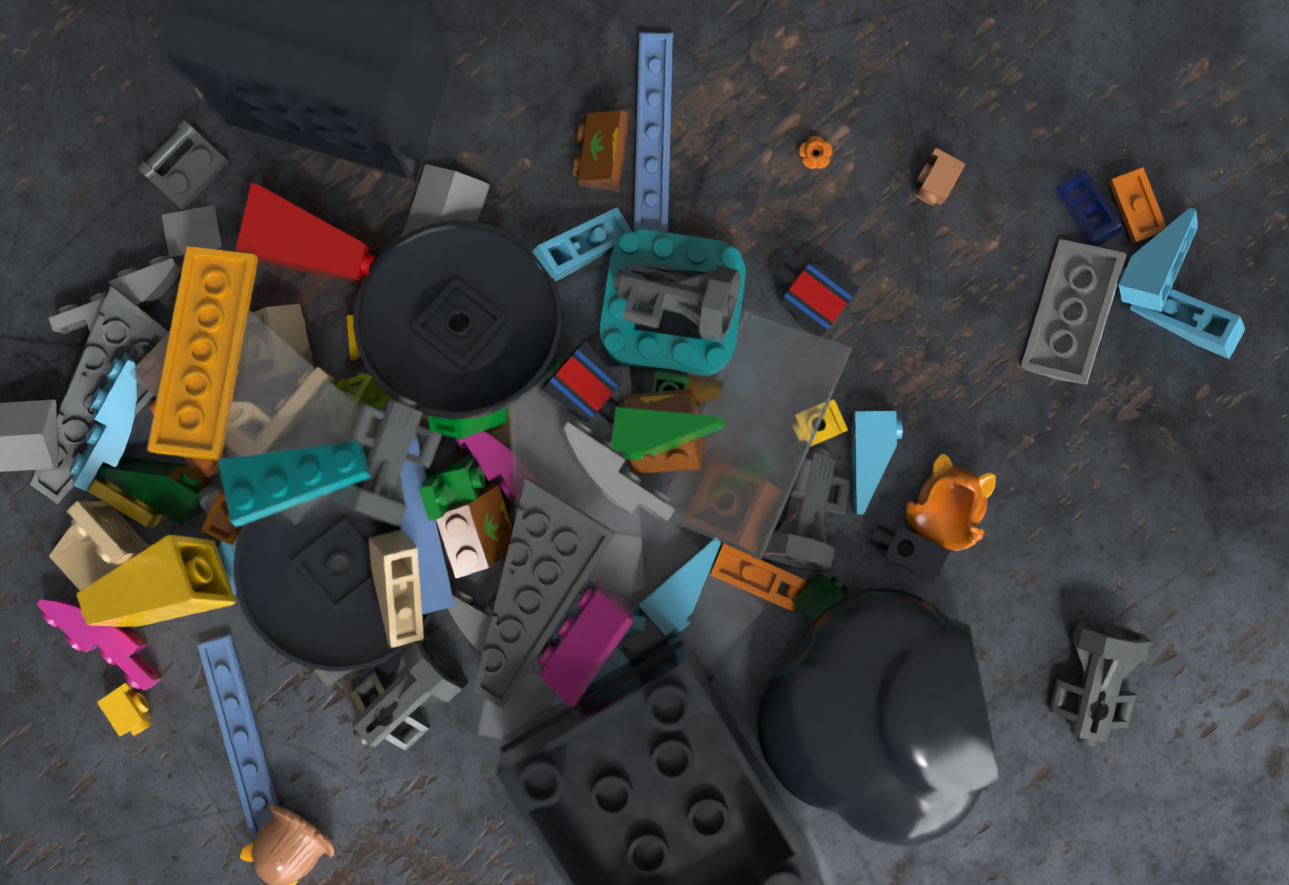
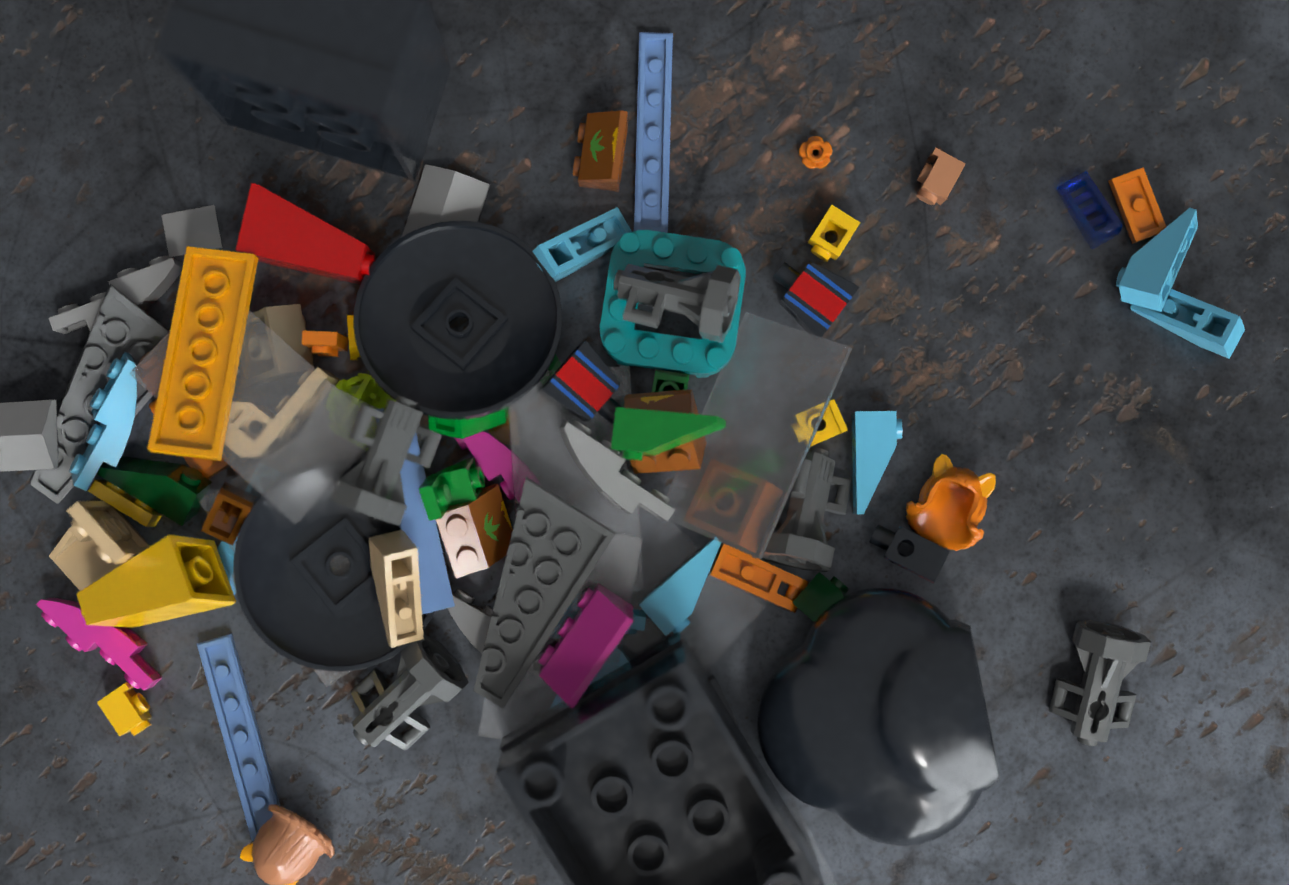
dark grey plate [136,119,229,210] -> none
teal wing [218,441,371,527] -> none
clear orange tile [687,375,723,407] -> none
light grey slope [1021,239,1127,384] -> none
none -> orange plate [302,331,349,357]
none -> yellow brick [808,205,861,262]

